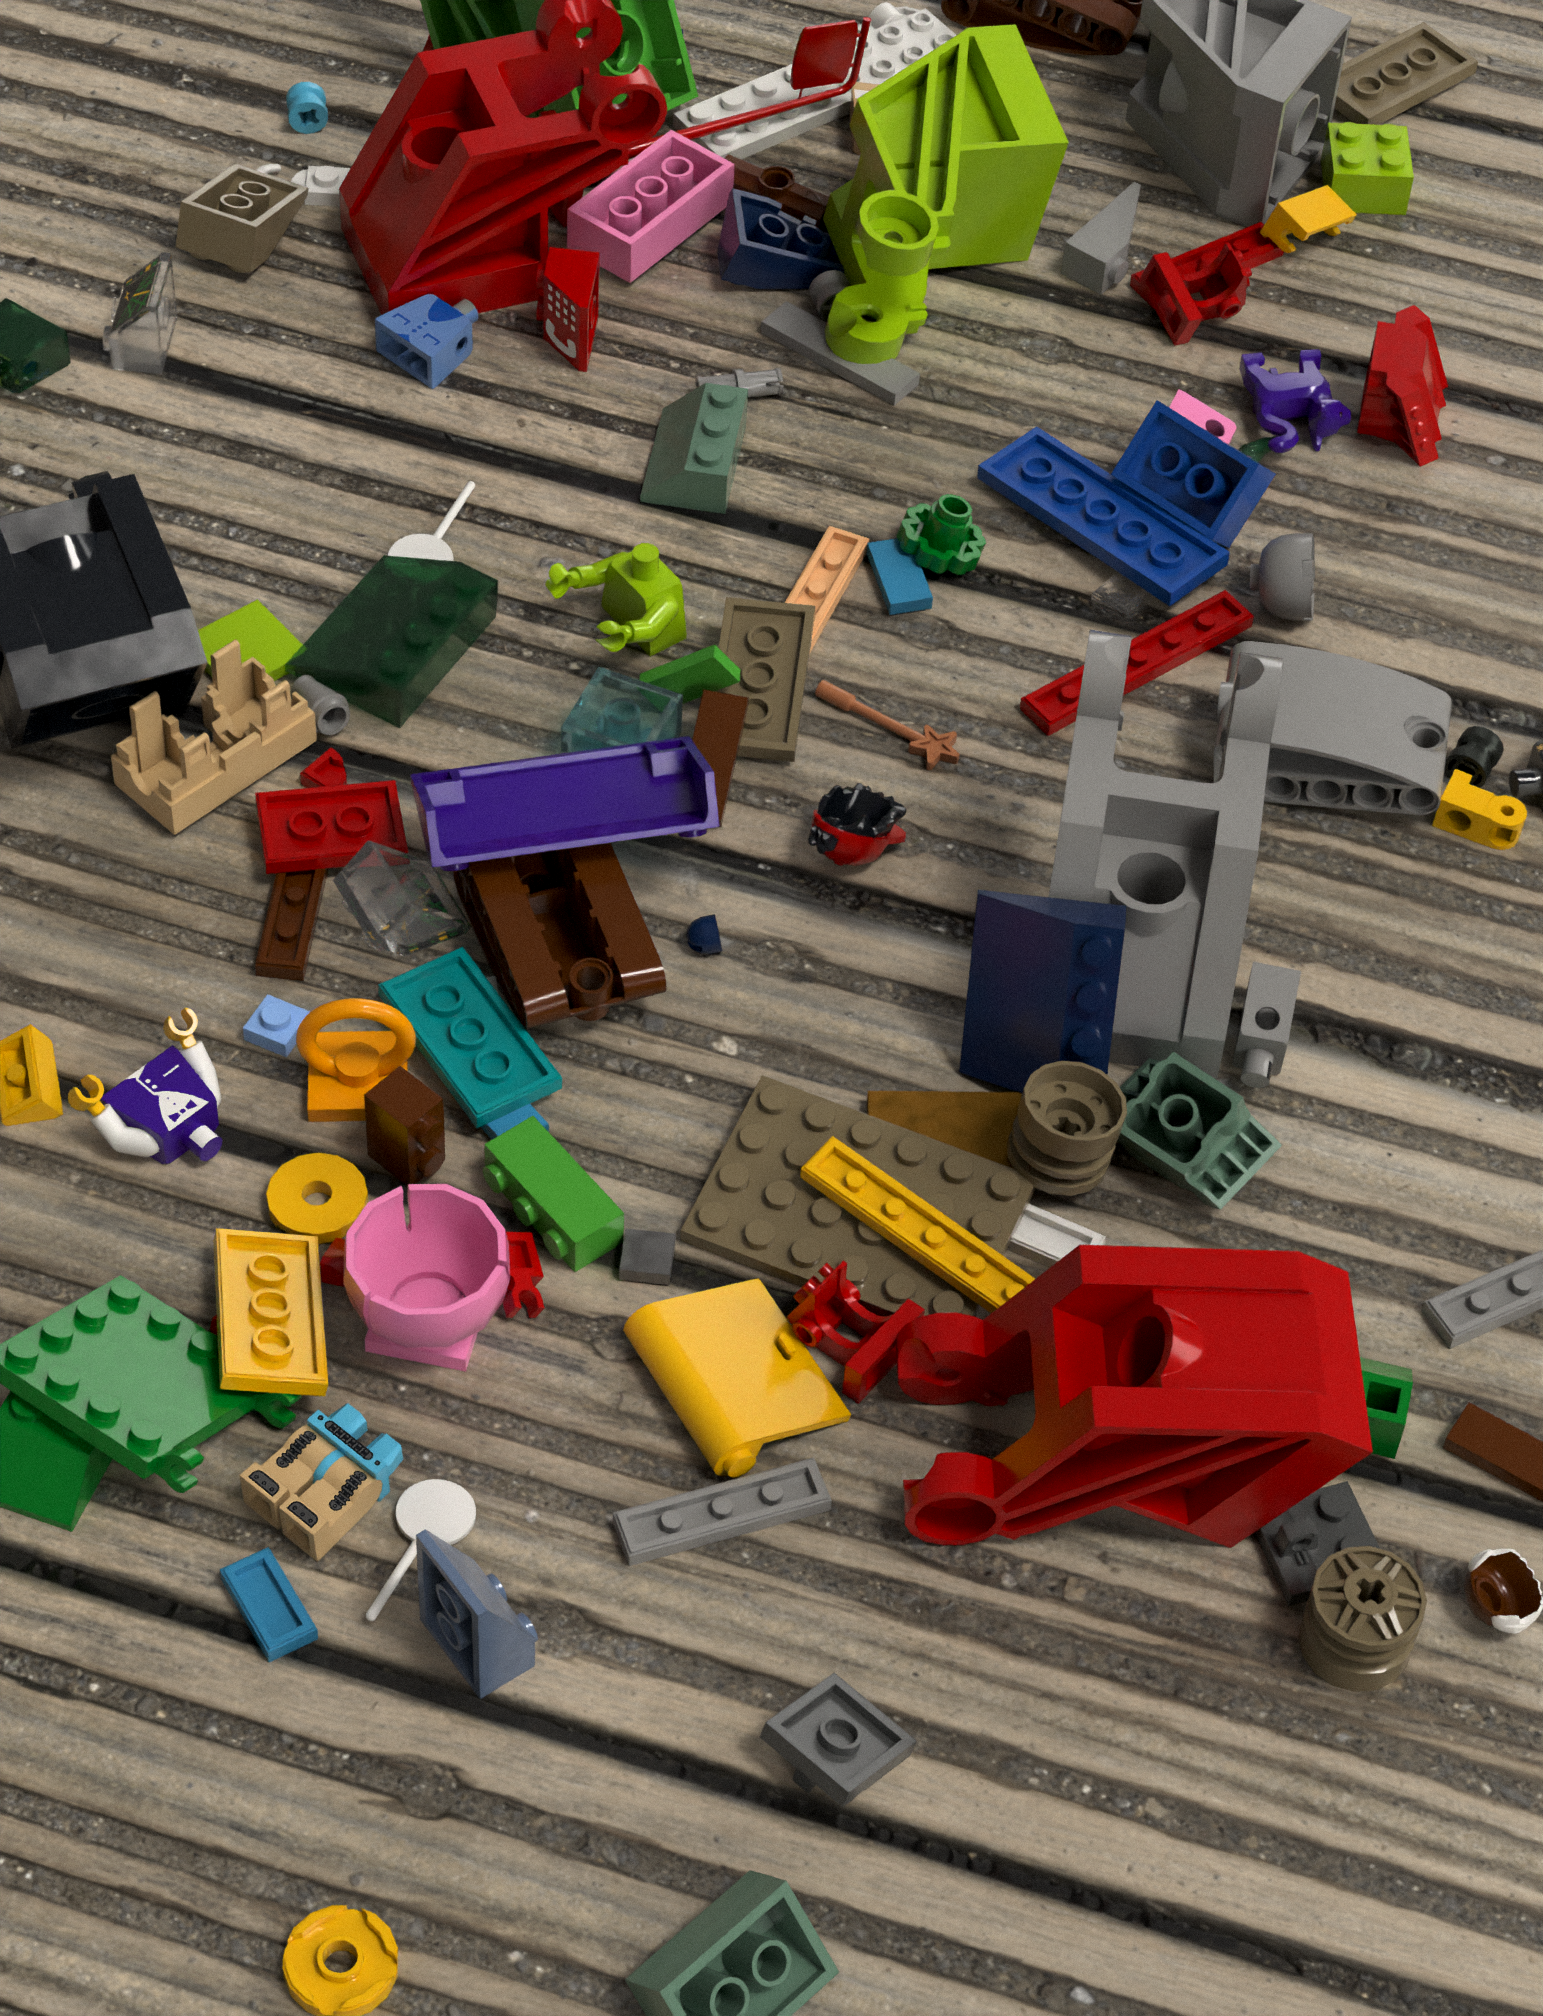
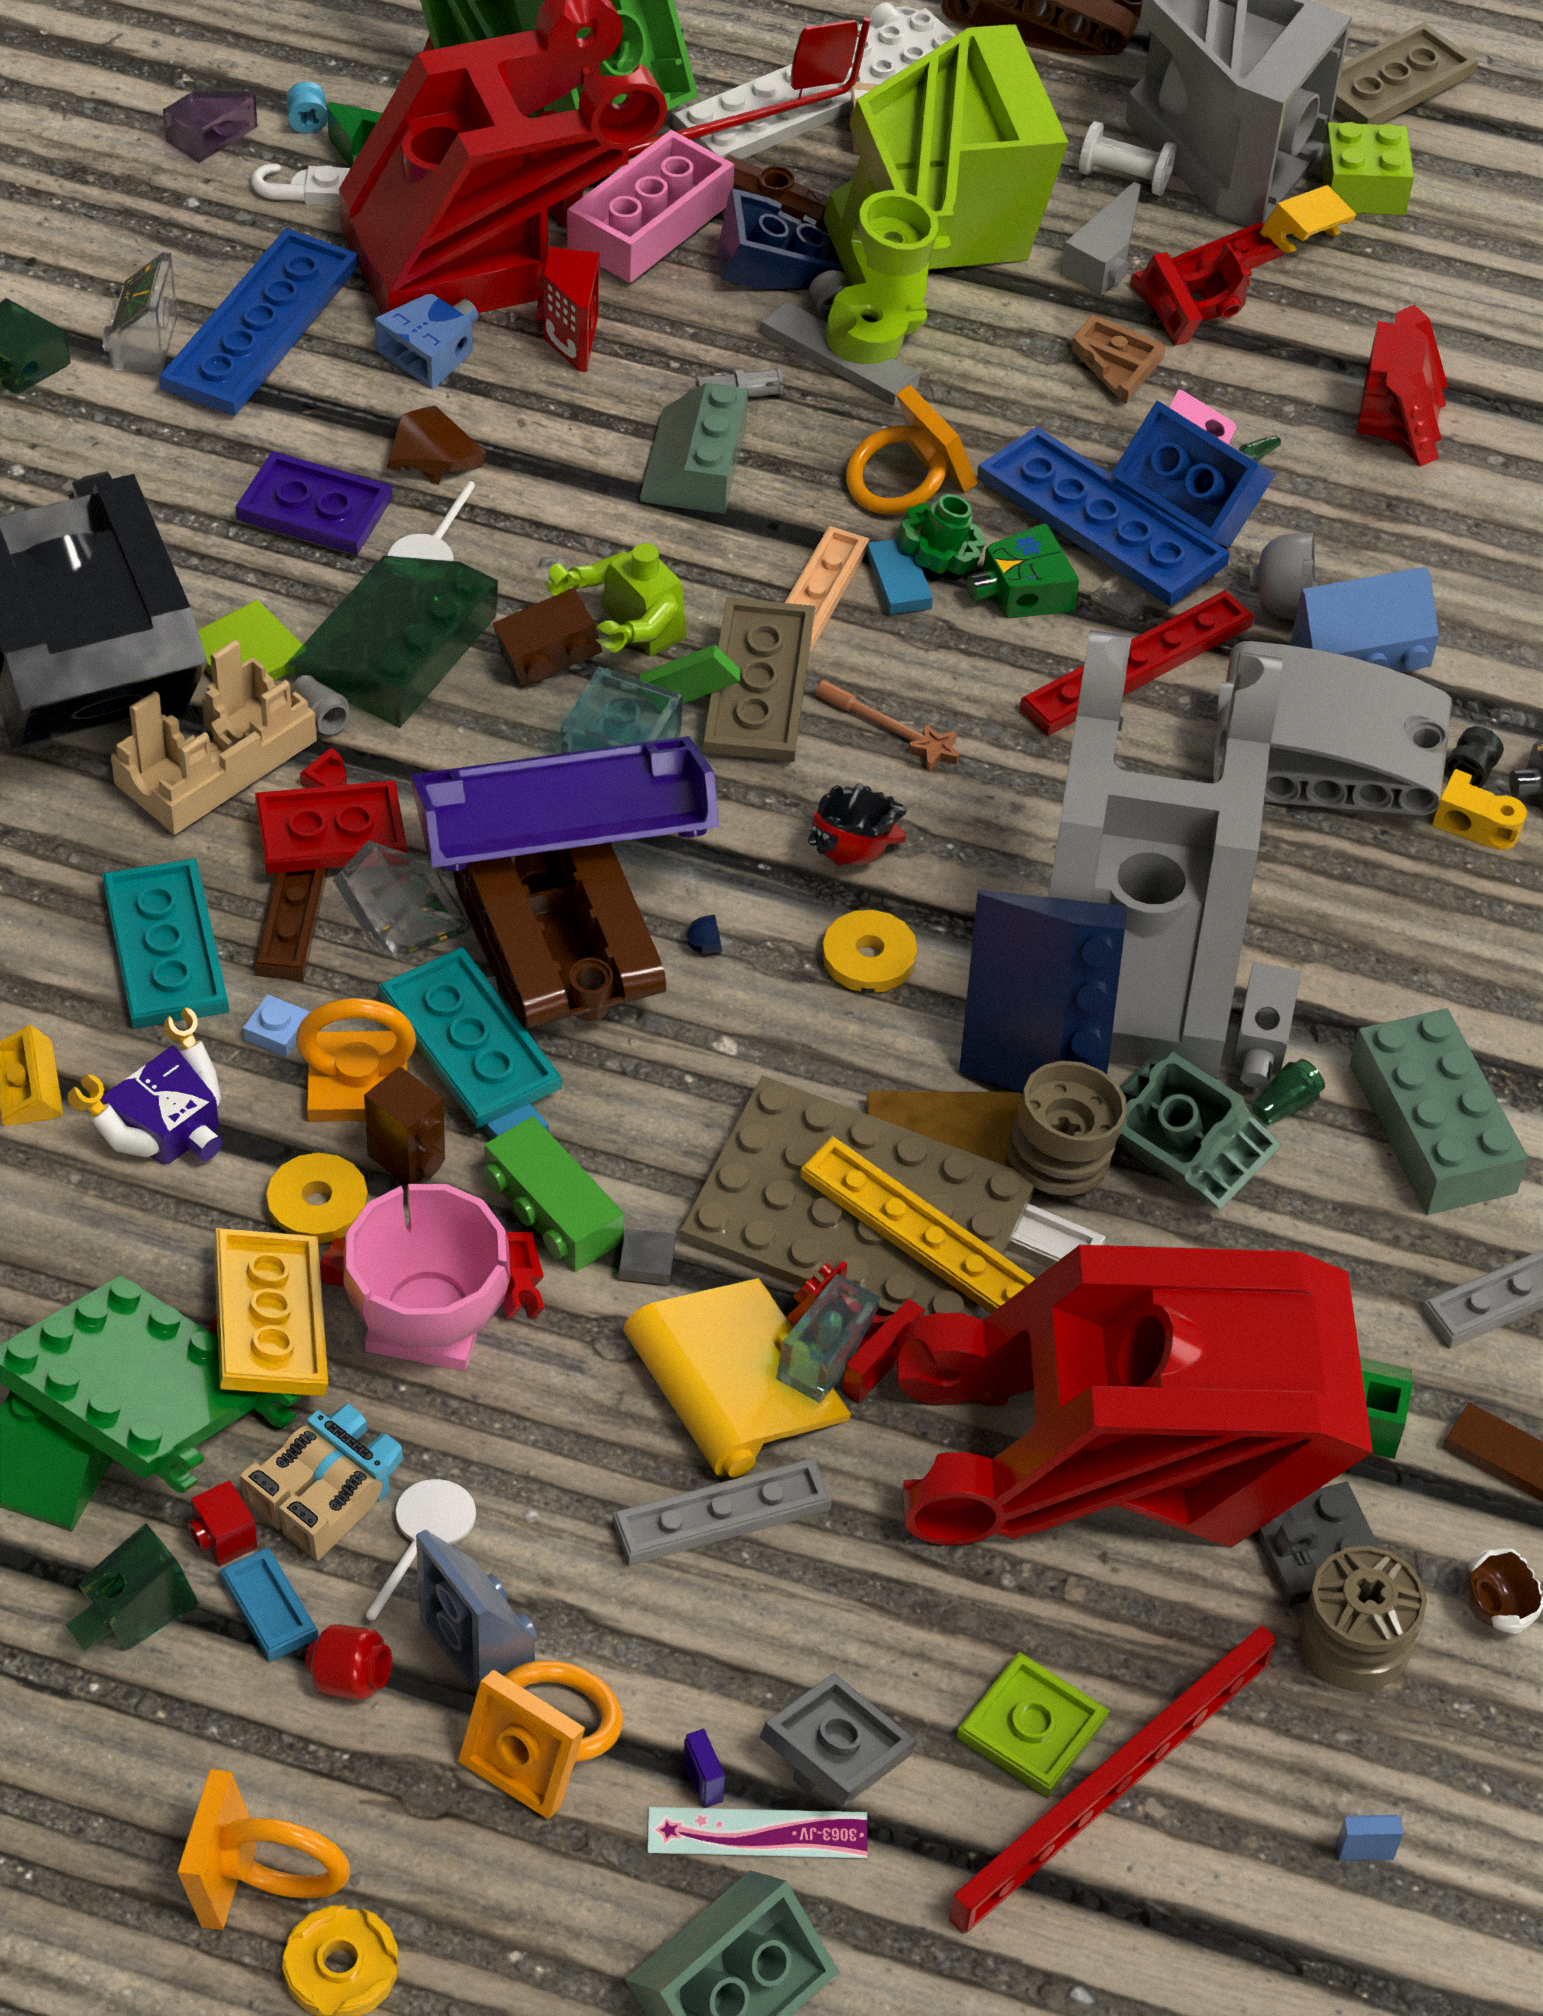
dark tan slope [175,163,309,273] -> none
reddish brown tile [692,690,749,827] -> none
dark purple animal [1239,349,1351,453] -> none
none -> clear green torso [65,1523,199,1652]
none -> teal tile [102,858,229,1029]
none -> blue plate [159,228,359,416]
none -> clear purple slope [163,91,258,163]
none -> light orange tile [177,1769,350,1930]
none -> red plate [188,1480,258,1567]
none -> dark purple plate [235,451,393,555]
none -> red head [305,1624,392,1700]
none -> green slope [327,102,382,168]
none -> reddish brown slope [386,405,487,484]
none -> light orange tile [458,1660,623,1820]
none -> reddish brown brick [492,587,603,688]
none -> sticker [648,1807,868,1859]
none -> dark purple tile [683,1728,725,1808]
none -> clear light blue slope [776,1274,881,1404]
none -> yellow tile [822,910,918,993]
none -> light orange tile [846,384,978,515]
none -> red tile [949,1625,1276,1934]
none -> lime tile [956,1652,1110,1798]
none -> green torso [966,523,1079,618]
none -> medium nougat wing [1071,314,1166,403]
none -> white hose [1079,121,1177,196]
none -> clear green cone [1252,1059,1325,1126]
none -> medium blue slope [1290,567,1439,672]
none -> medium blue tile [1336,1815,1403,1861]
none -> sand green brick [1349,1008,1529,1215]

